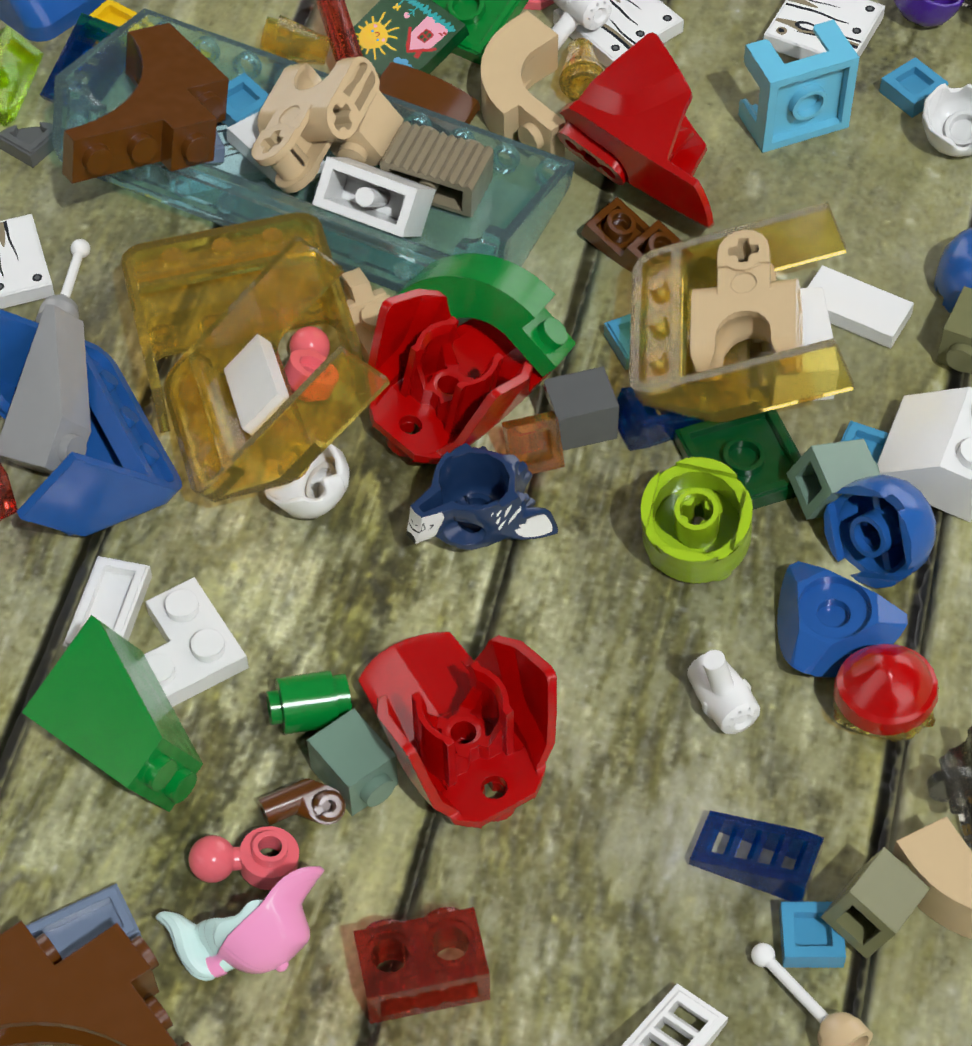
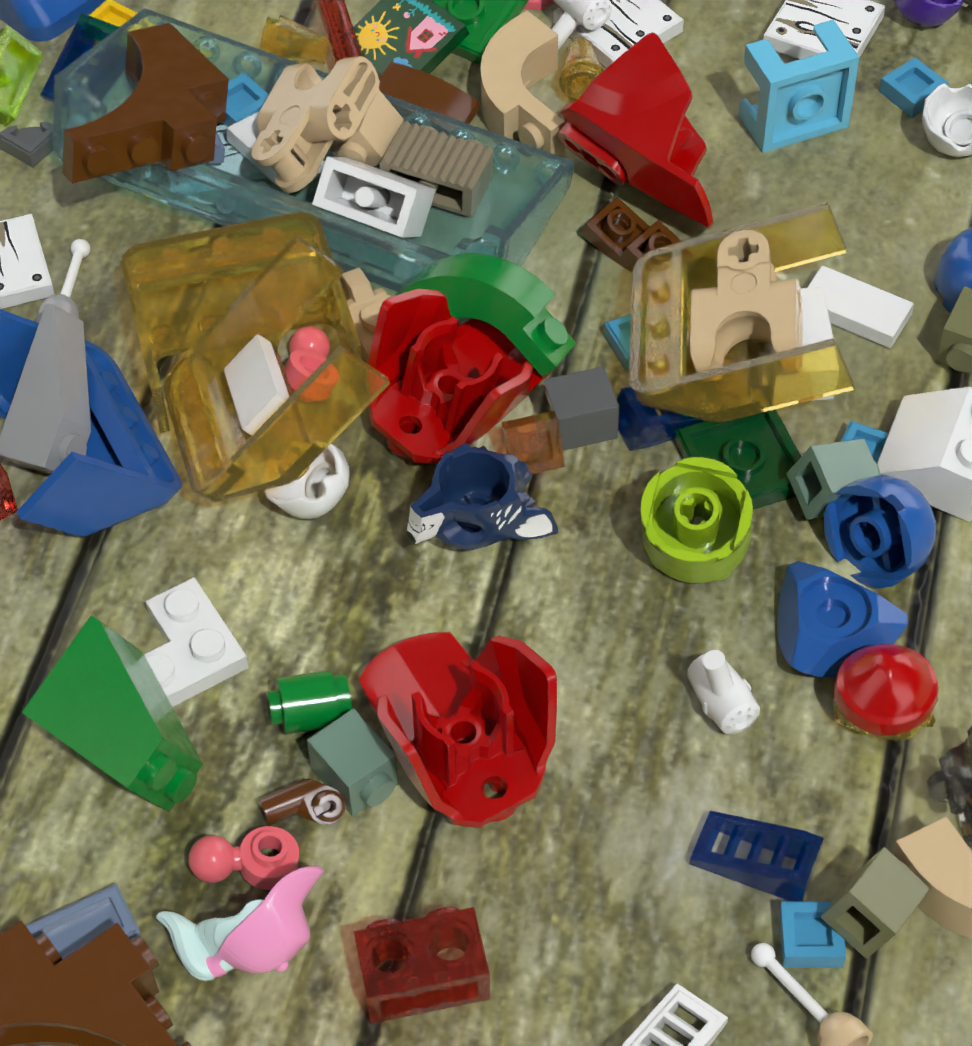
white tile [63,556,152,652] -> none

